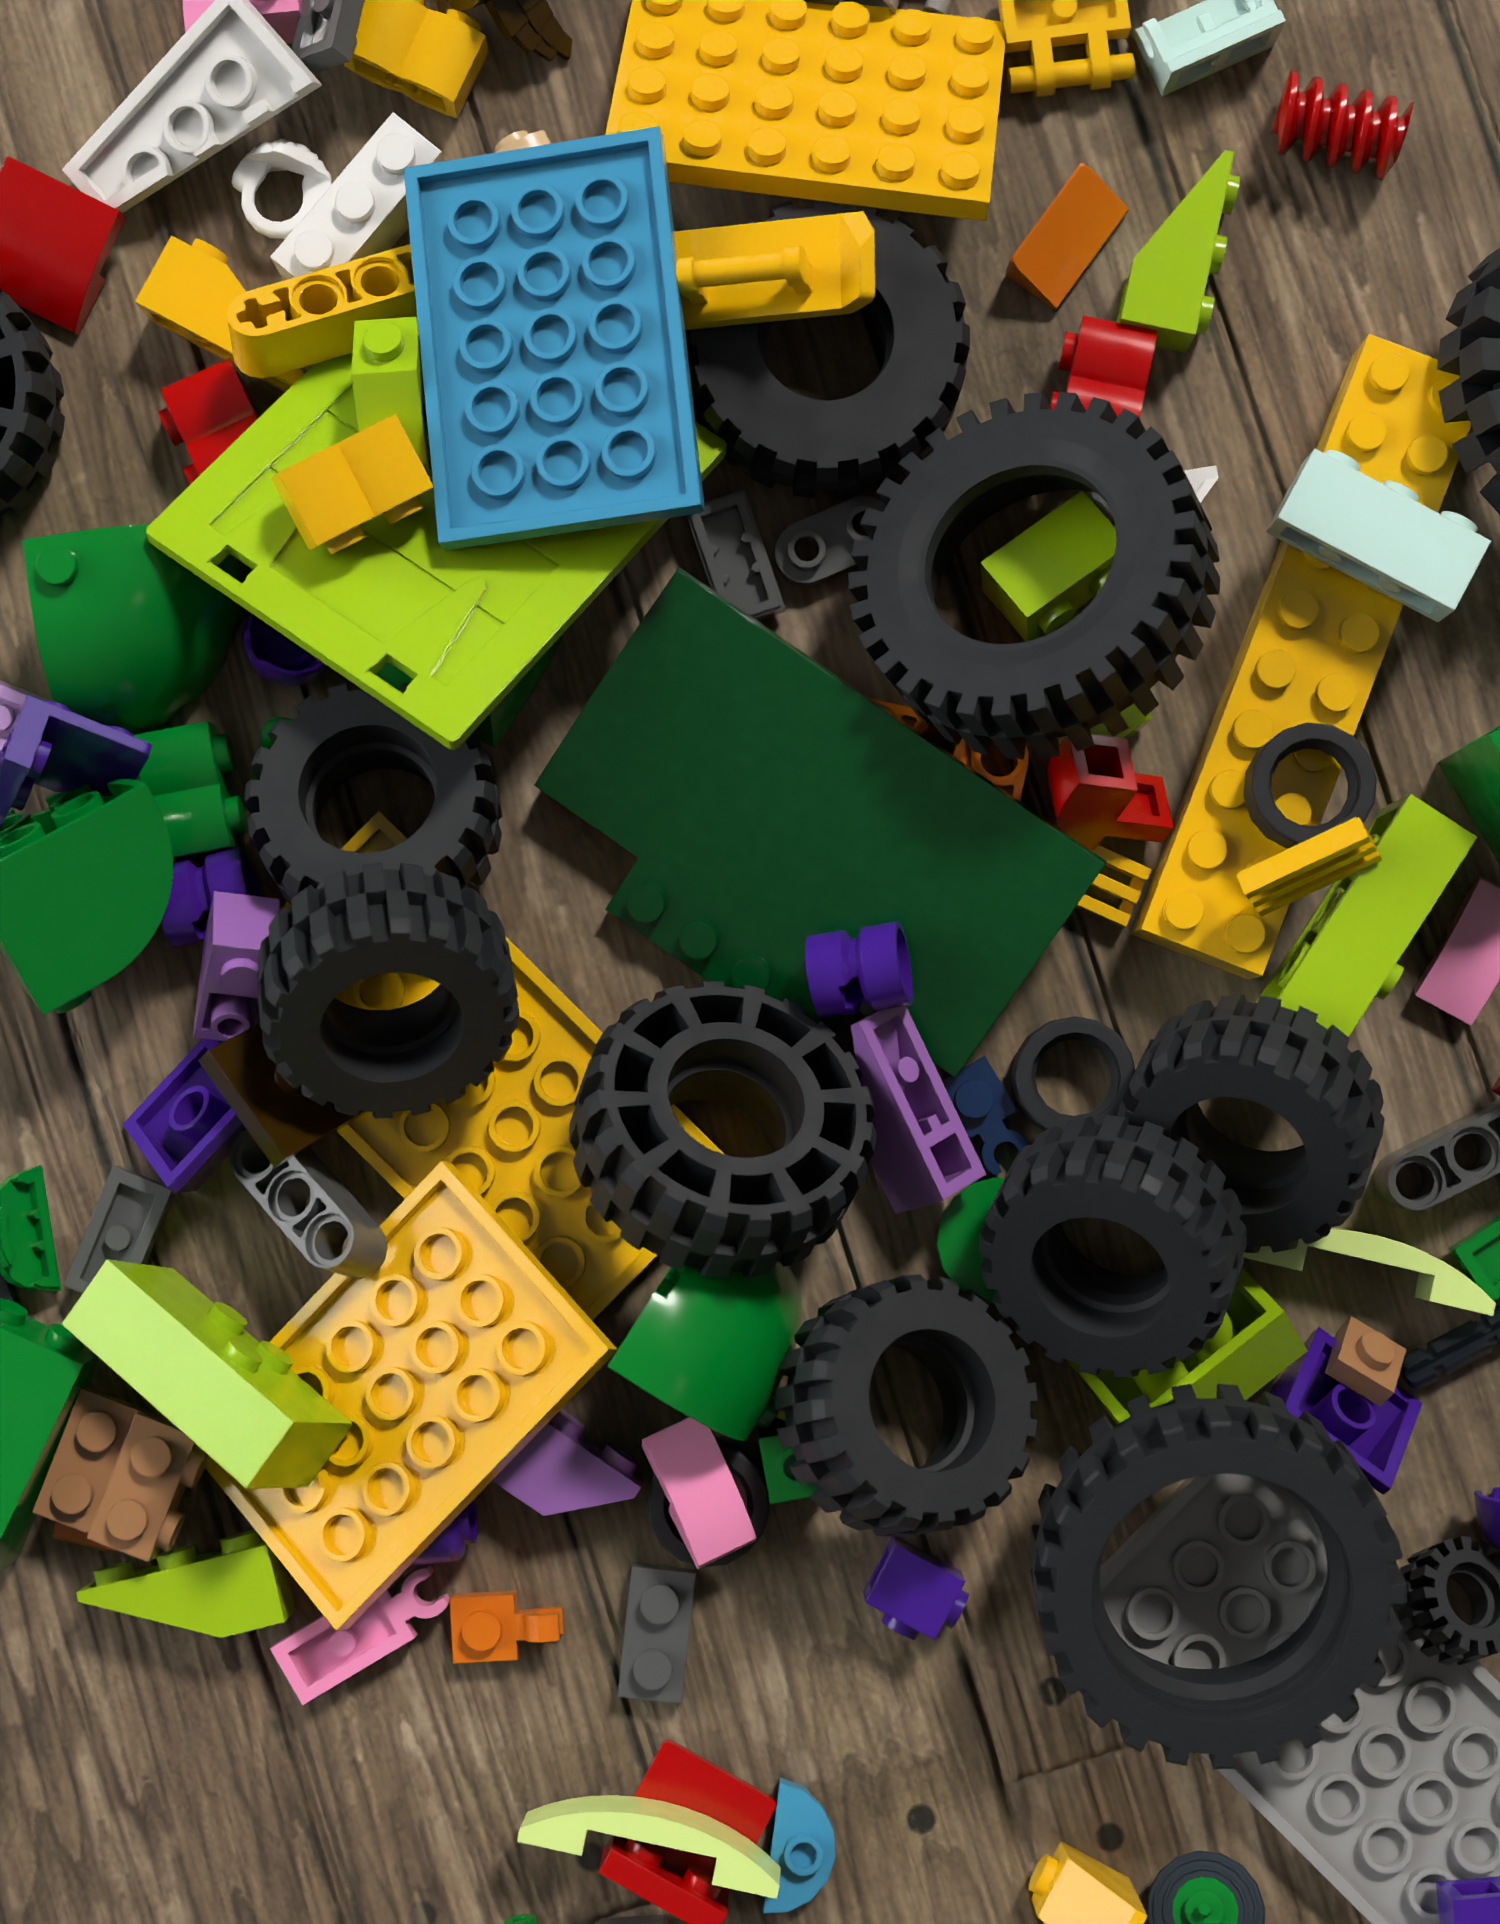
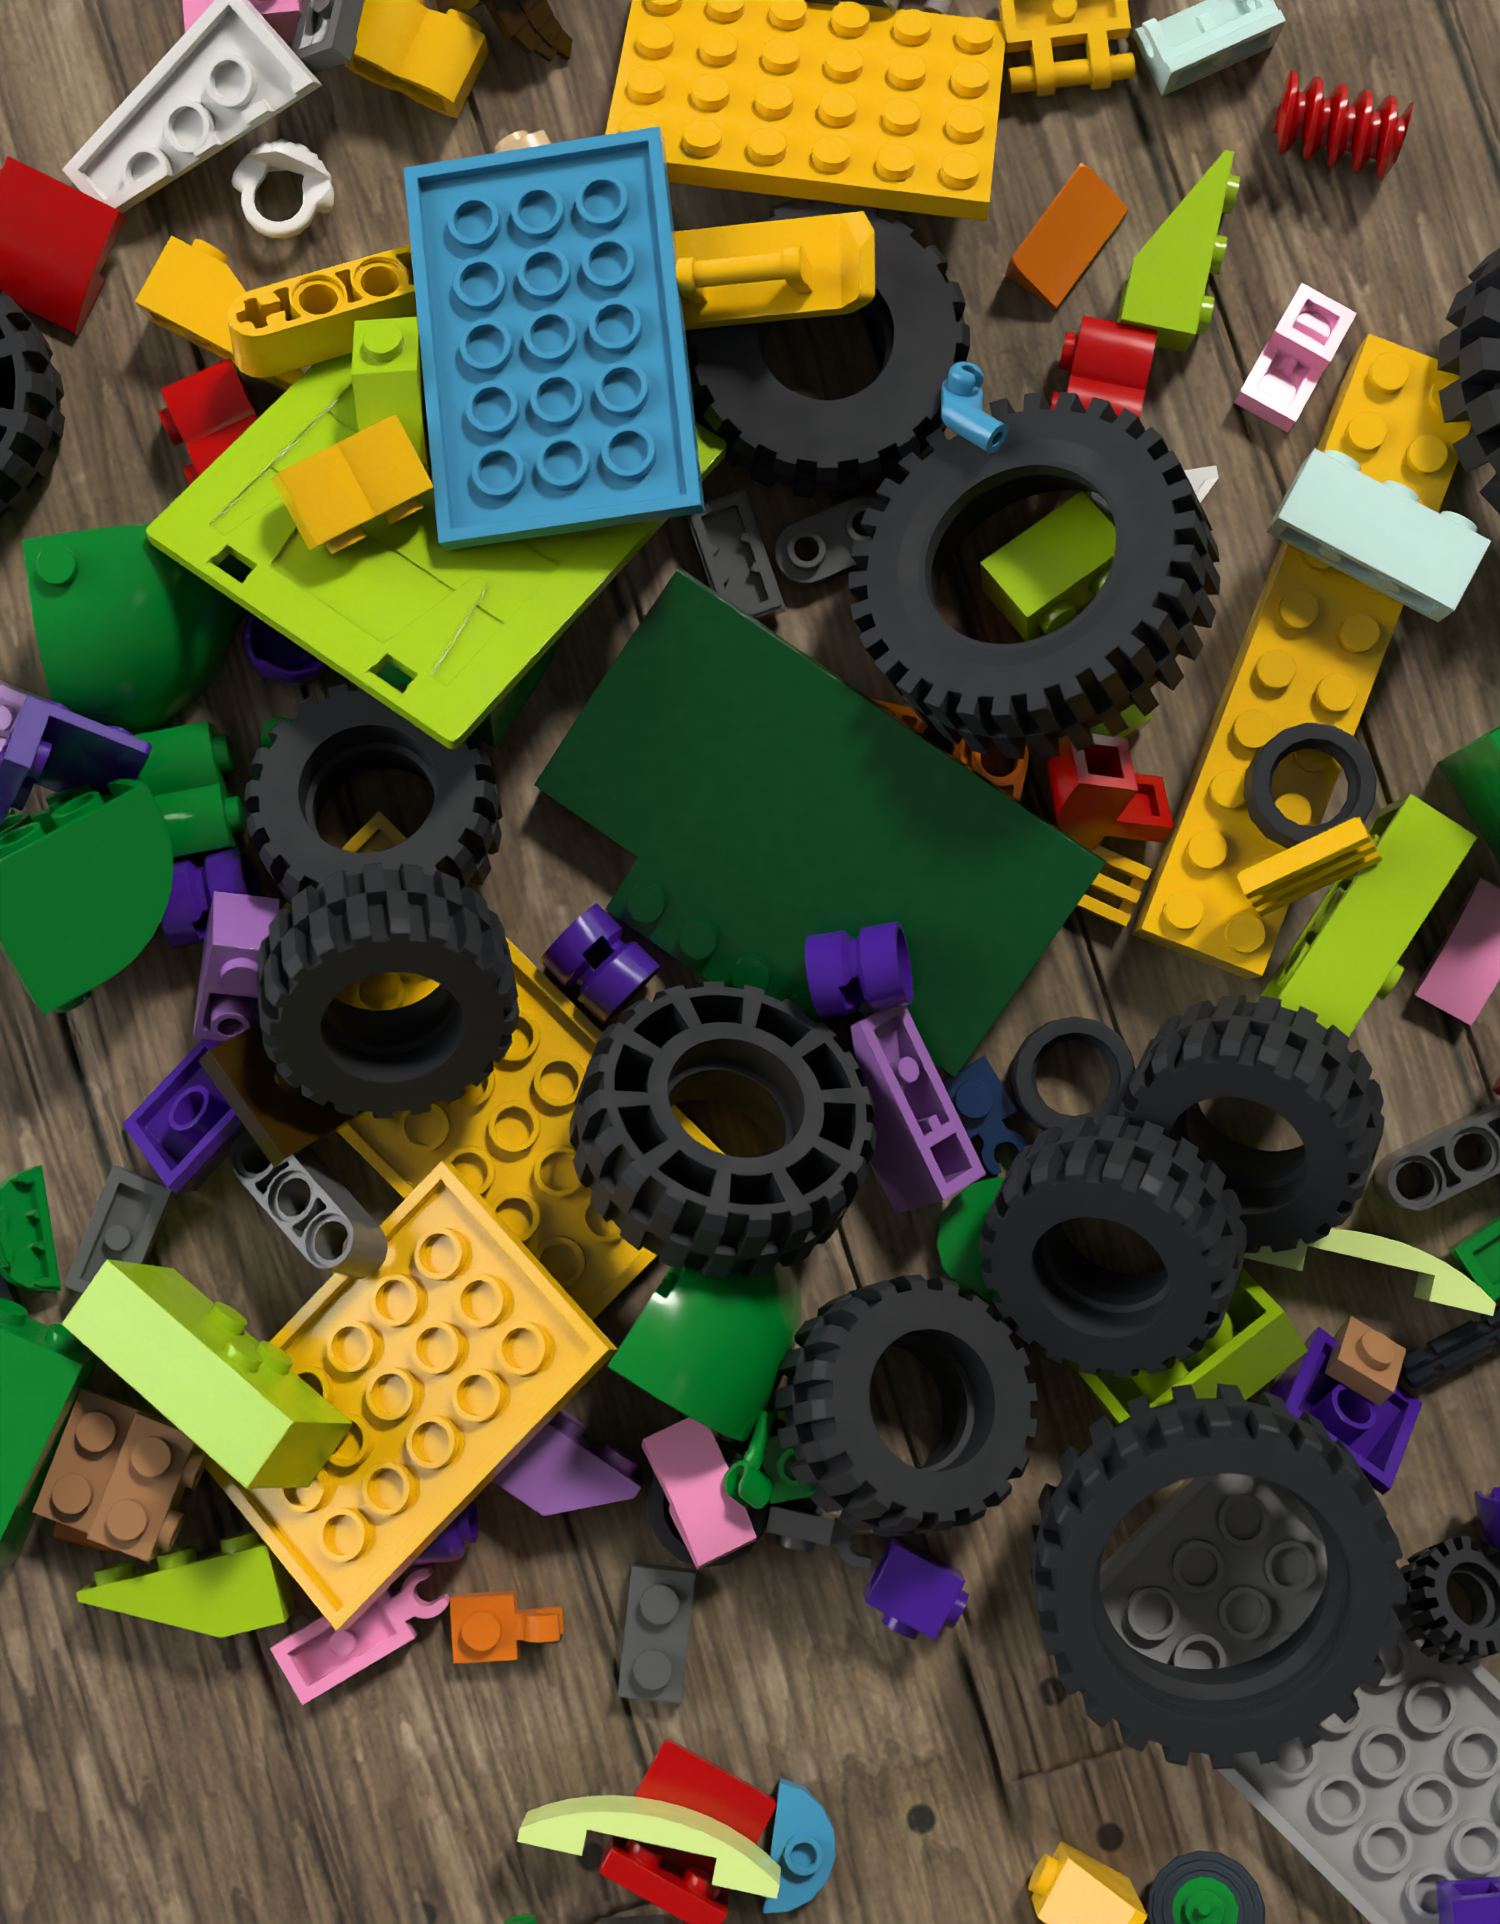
white brick [270,112,445,280] -> none
none -> dark purple wheel [539,903,661,1025]
none -> green hand [723,1411,776,1509]
none -> dark grey plate [766,1501,874,1568]
none -> dark azure arm [941,362,1008,454]
none -> slope [1233,283,1357,433]

